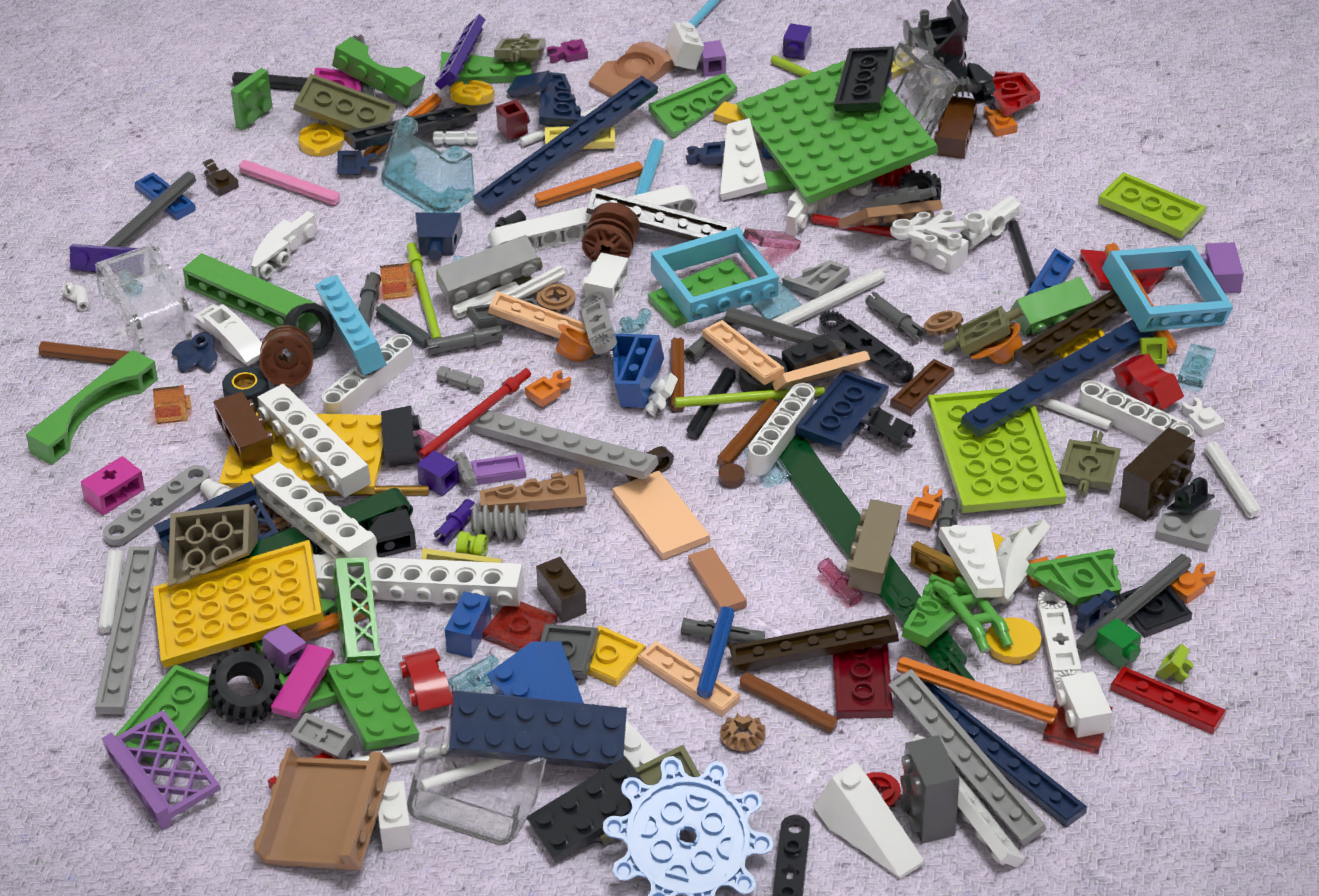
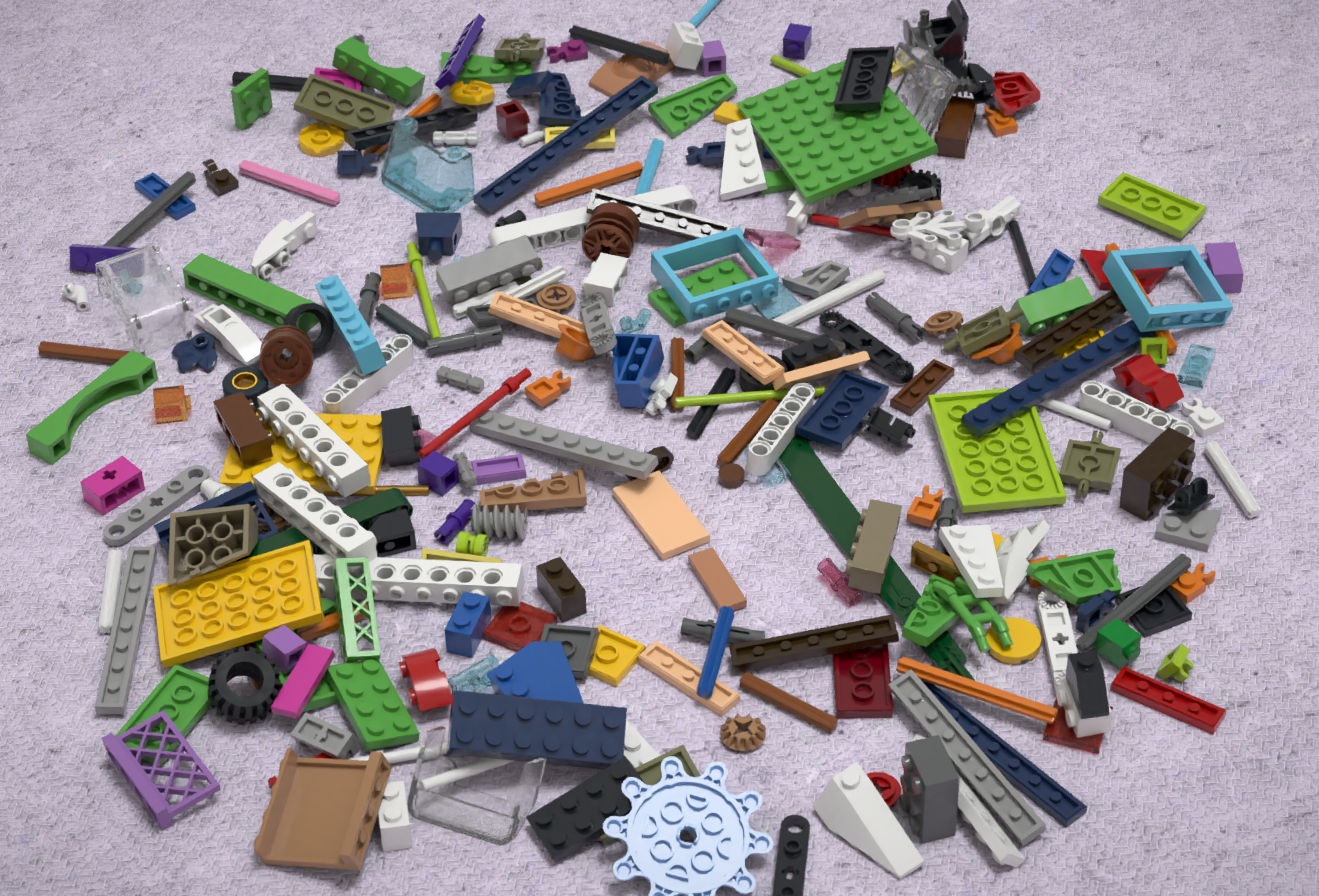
none -> black axle [569,25,671,66]
none -> black slope [1066,650,1110,720]

